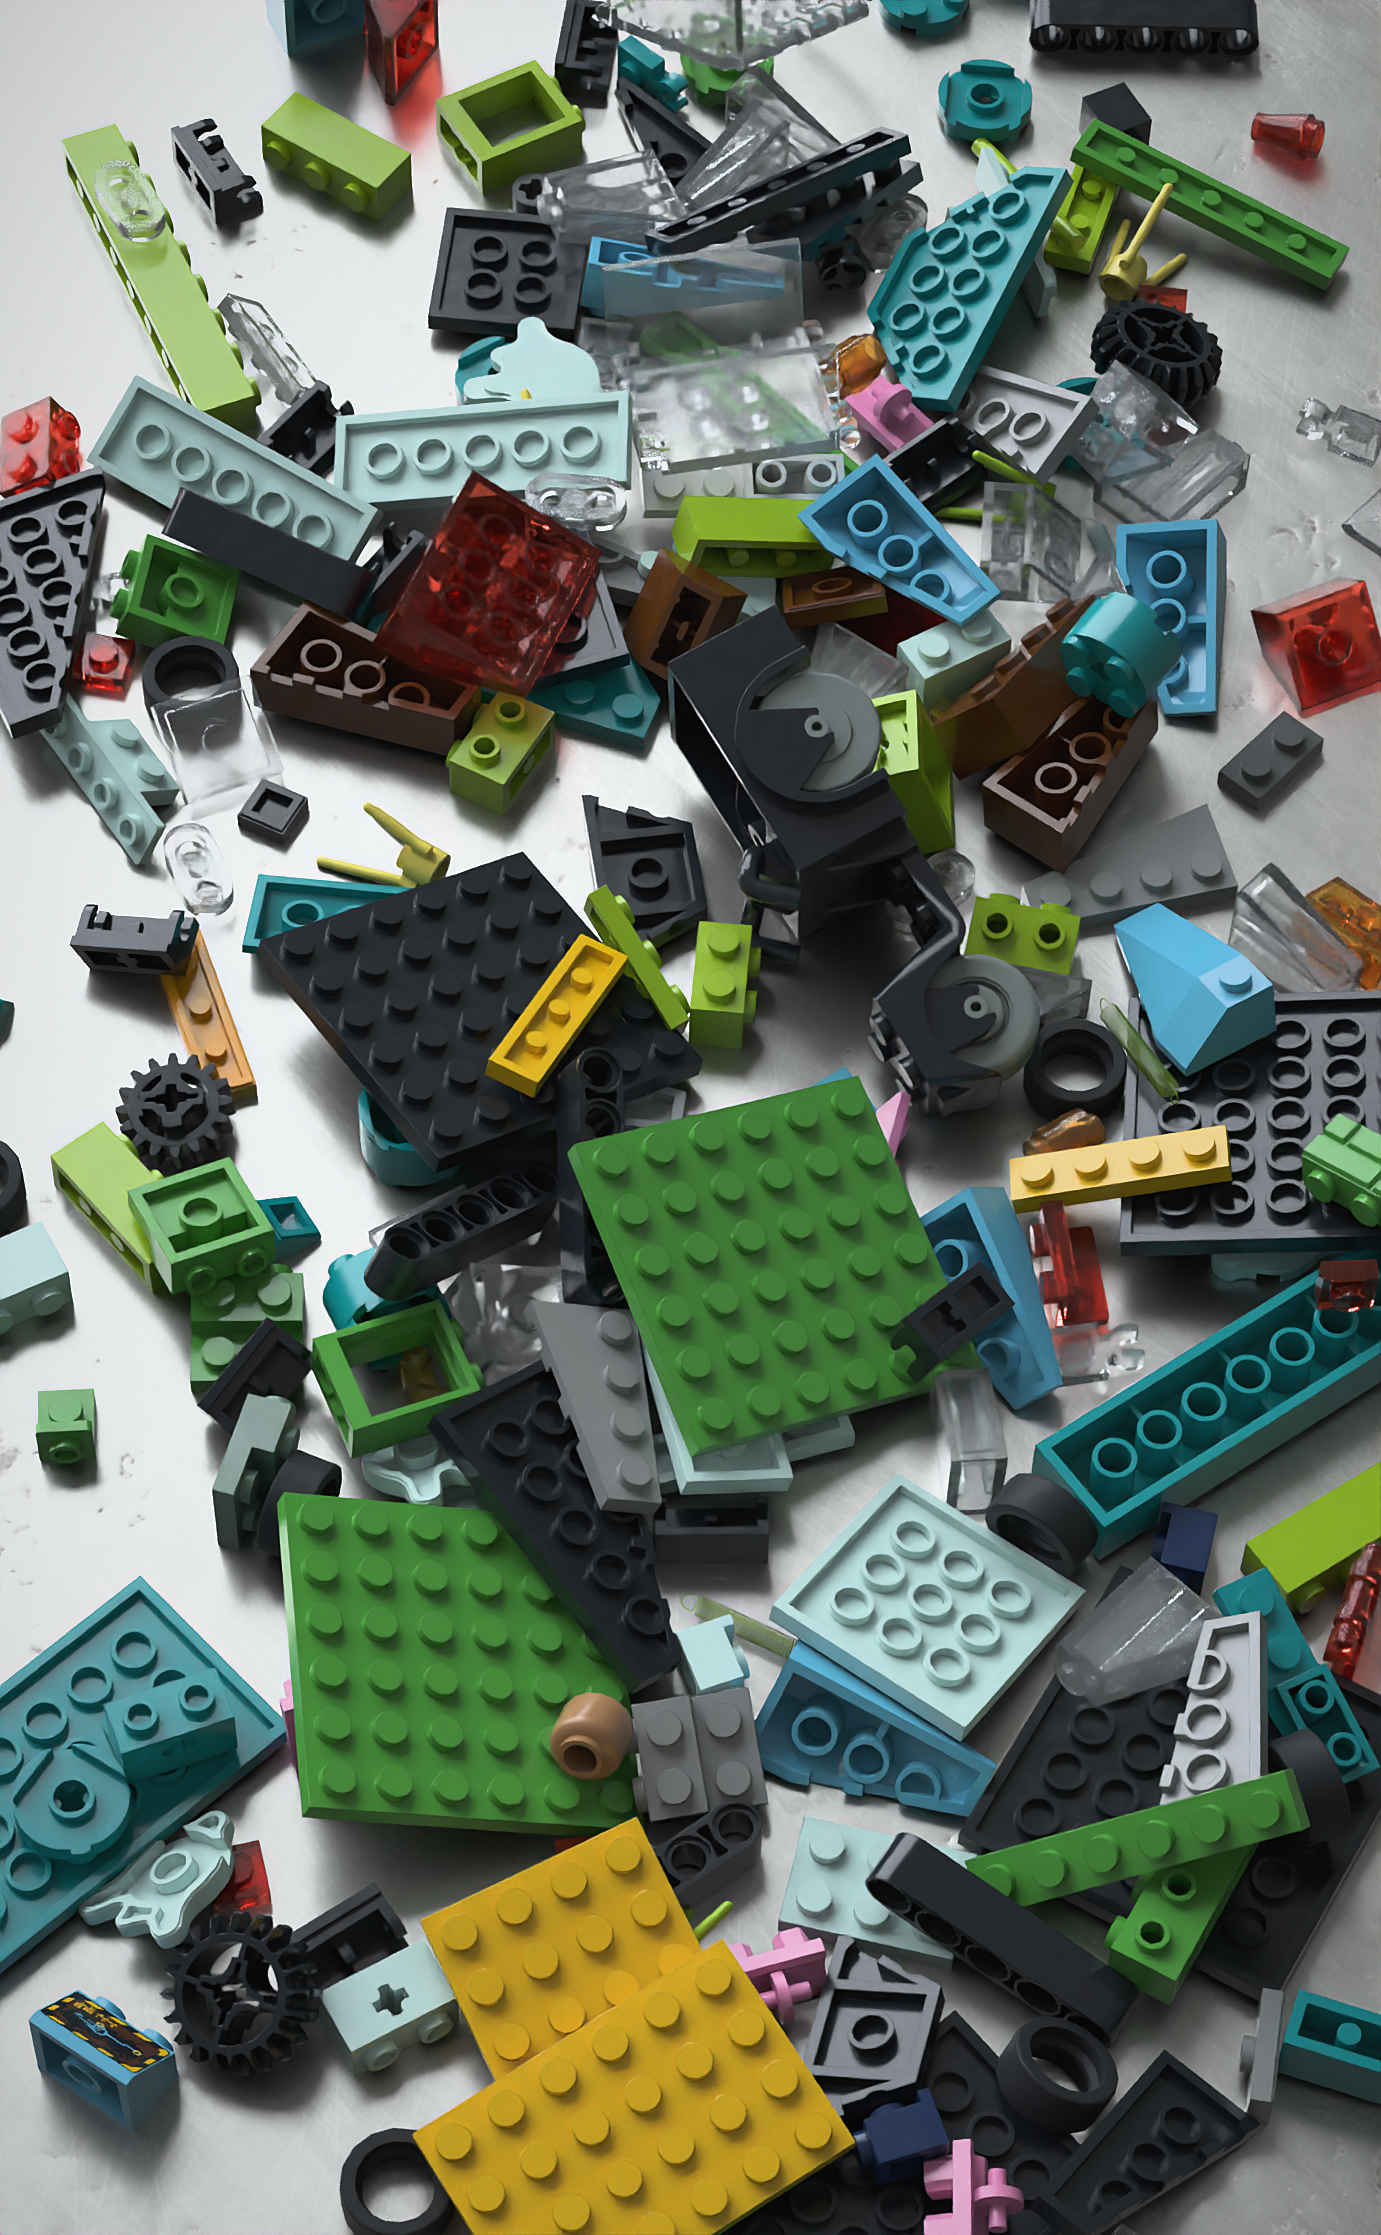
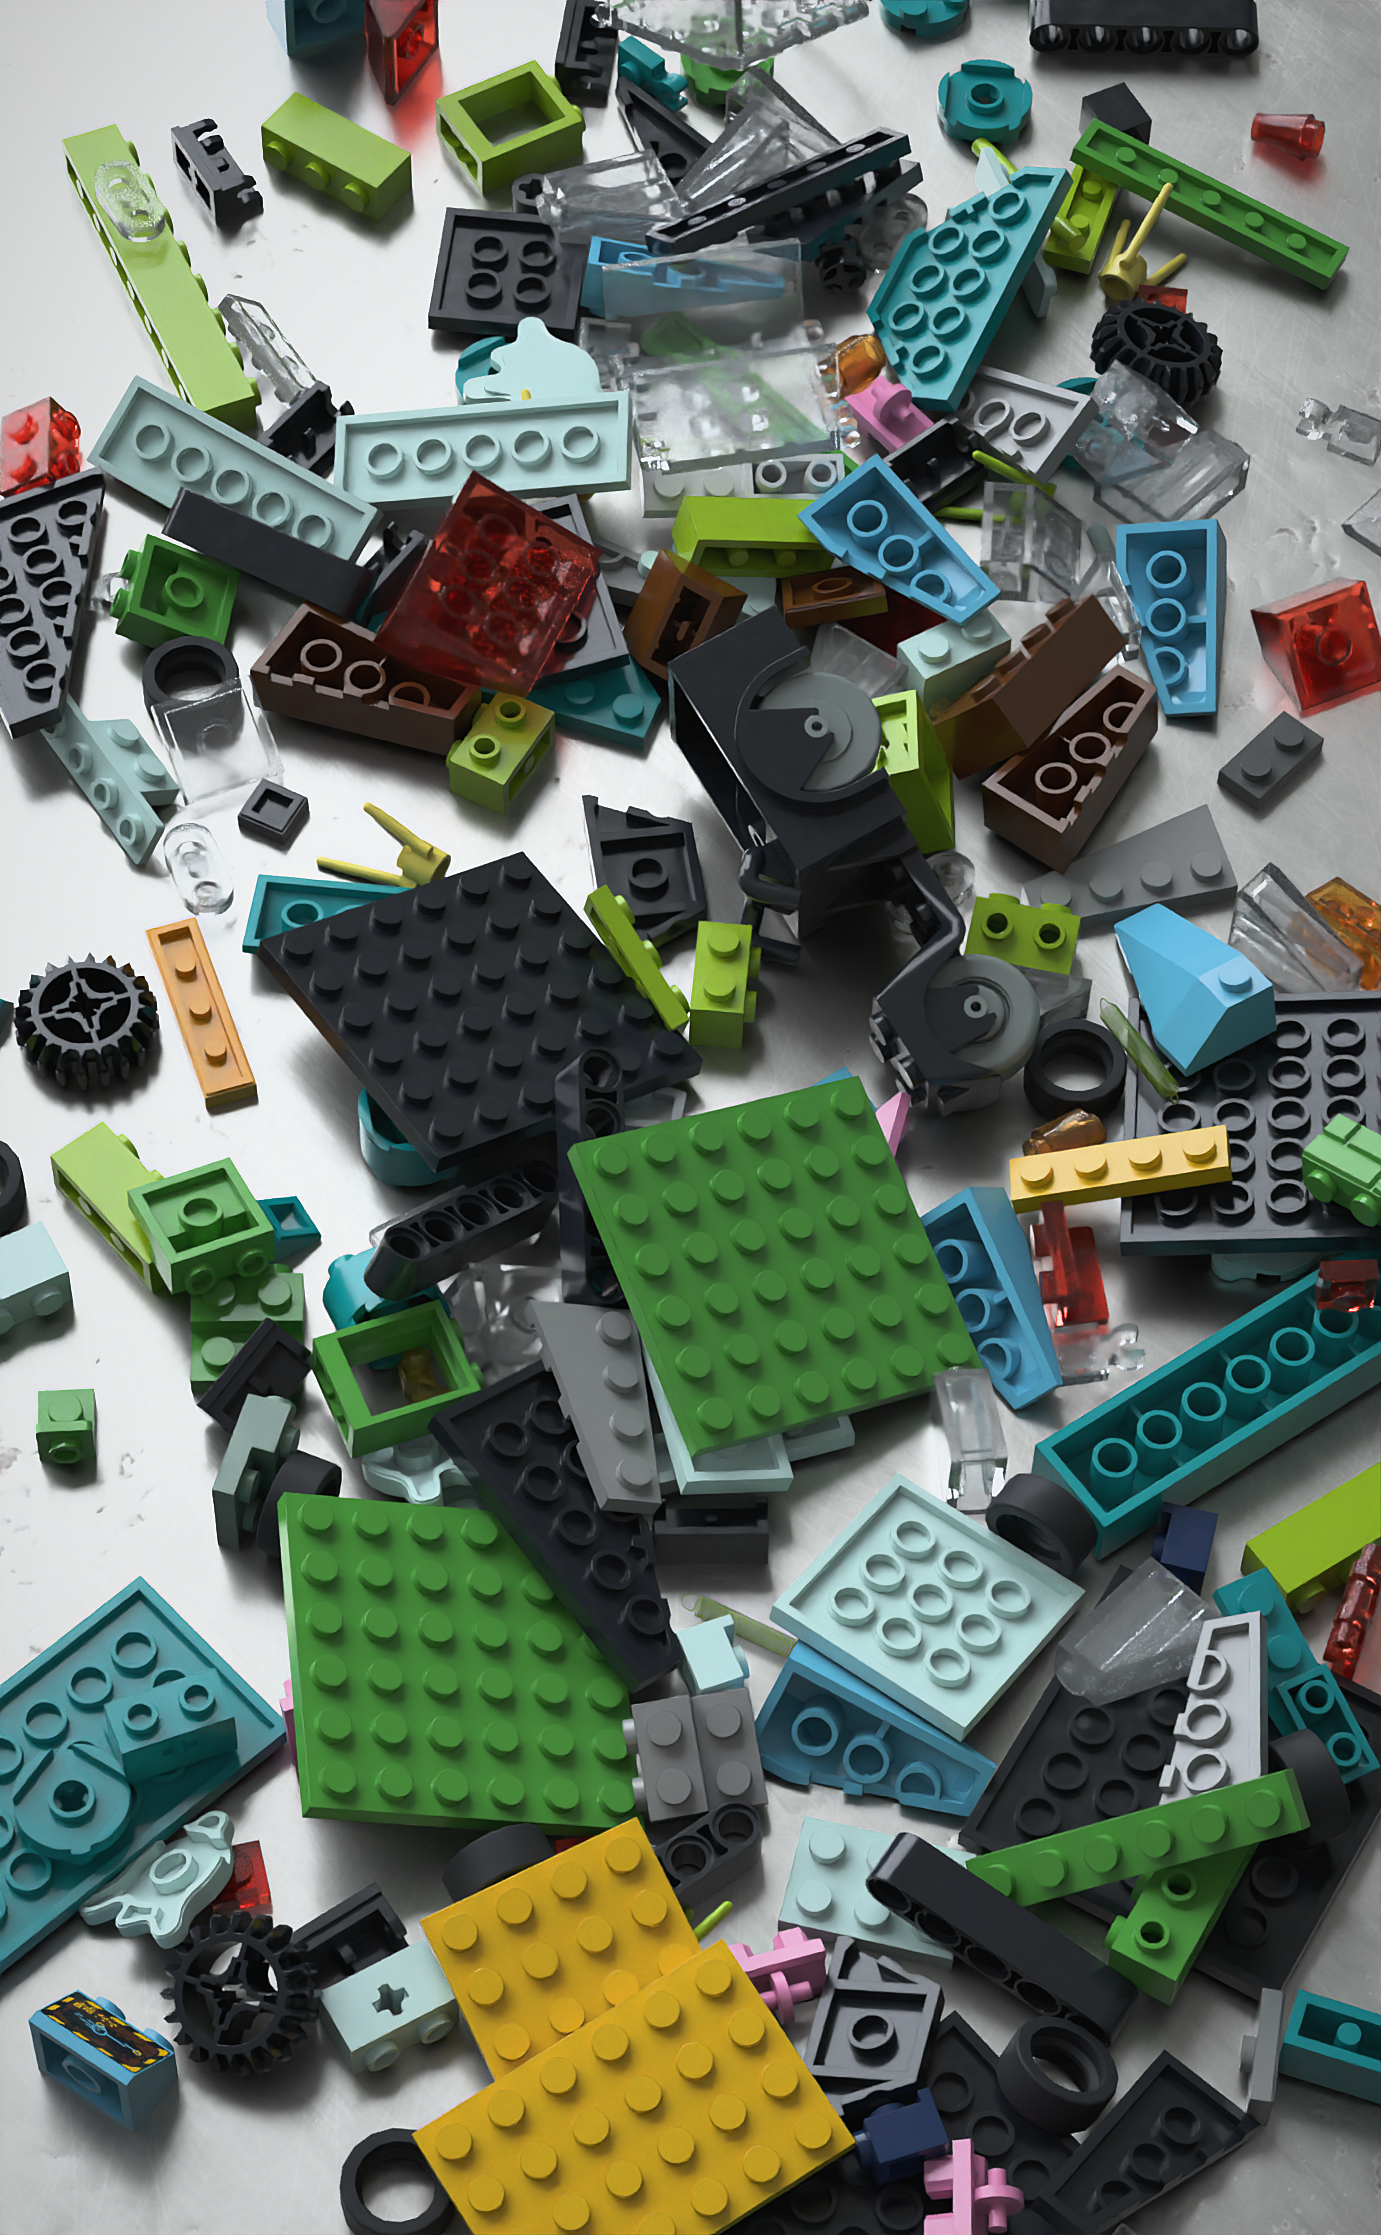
black hinge [69,904,200,976] -> none
clear red plate [72,632,136,692] -> none
black gear [115,1052,236,1169] -> none
yellow plate [485,934,629,1098] -> none
clear plate [525,472,628,531] -> none
medium nougat head [549,1692,634,1781] -> none
black hinge [891,1261,1015,1384] -> none
teal brick [1060,592,1182,717] -> none
none -> black gear [13,951,160,1090]
none -> black tyre [442,1823,555,1903]

